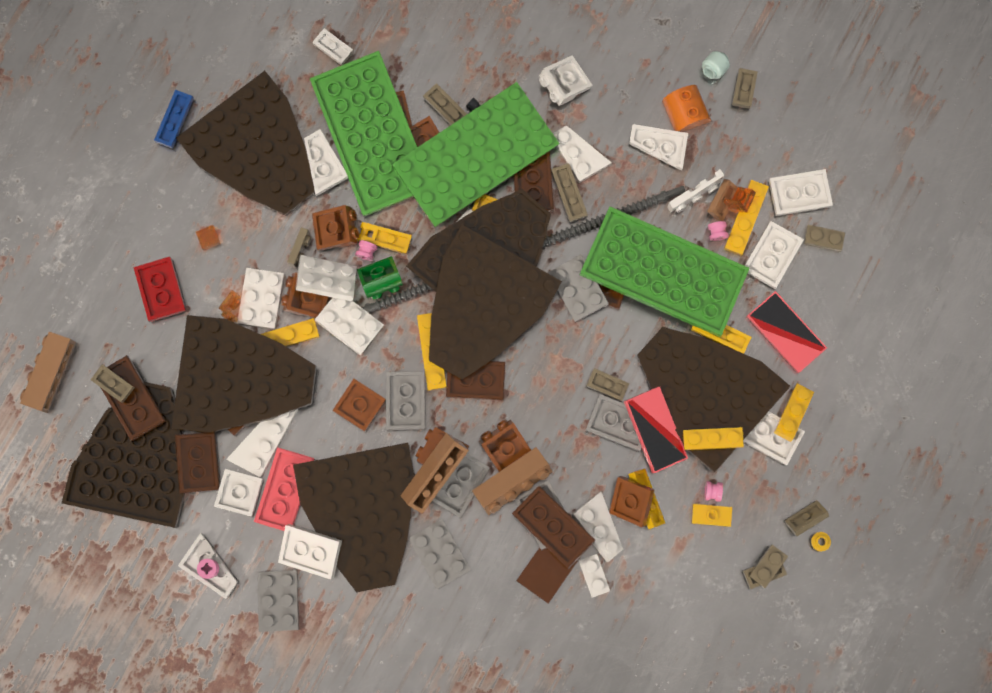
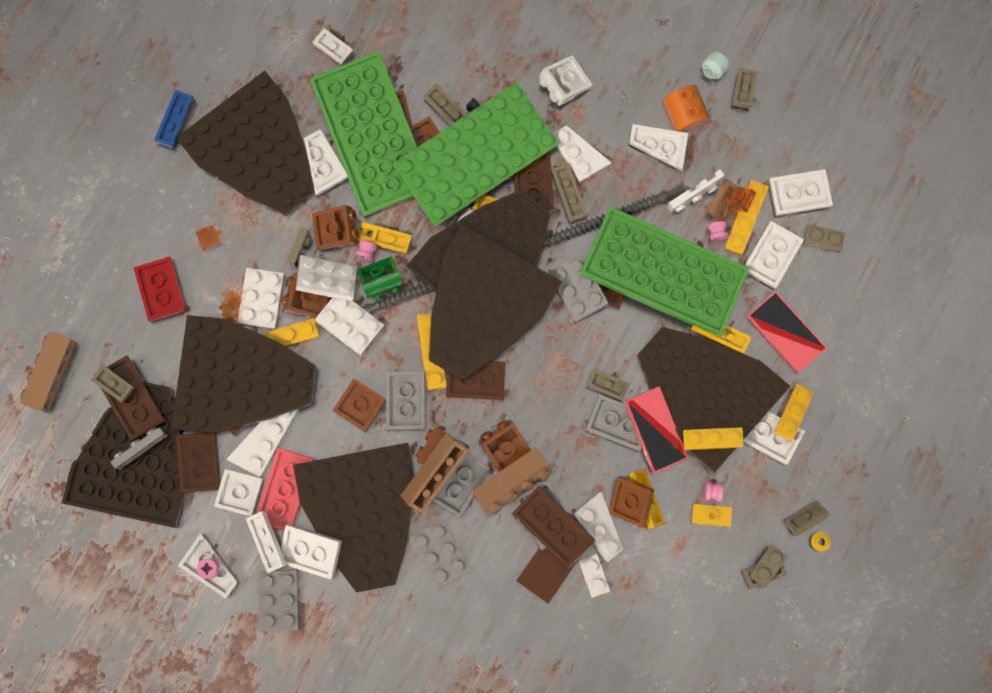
none -> light grey plate [111,427,168,470]
none -> white plate [246,511,287,573]

